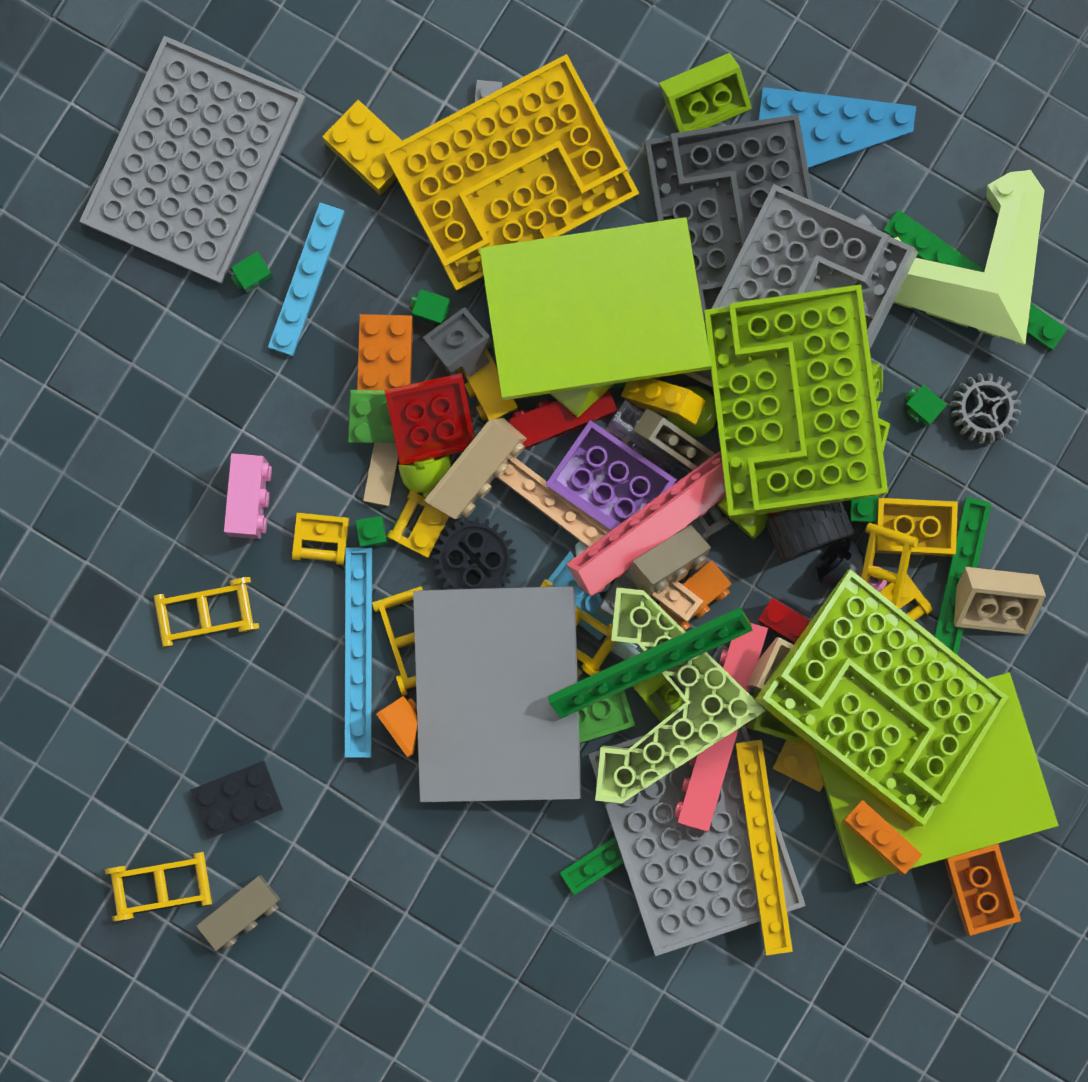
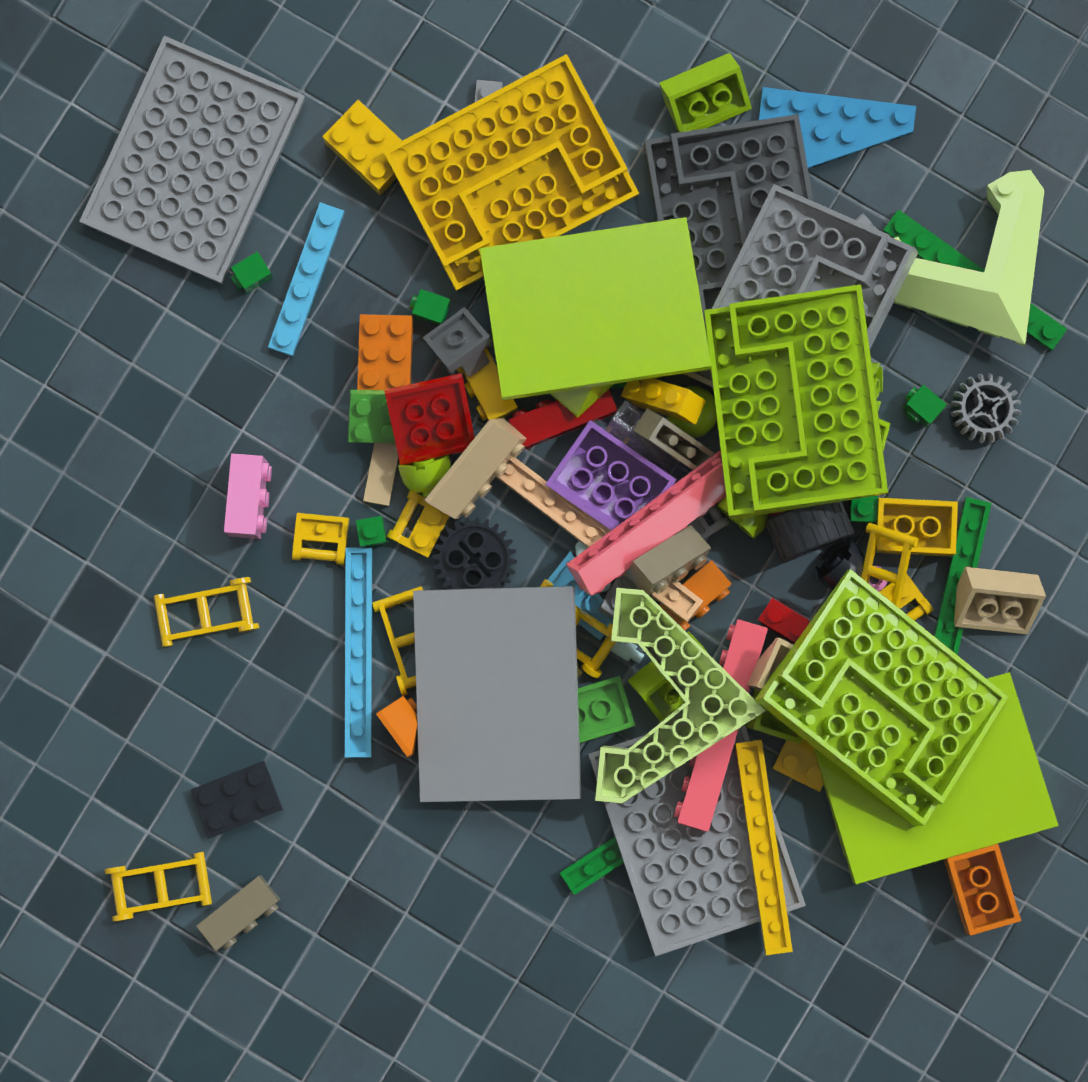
green plate [548,607,753,719] -> none
orange brick [842,800,923,876] -> none

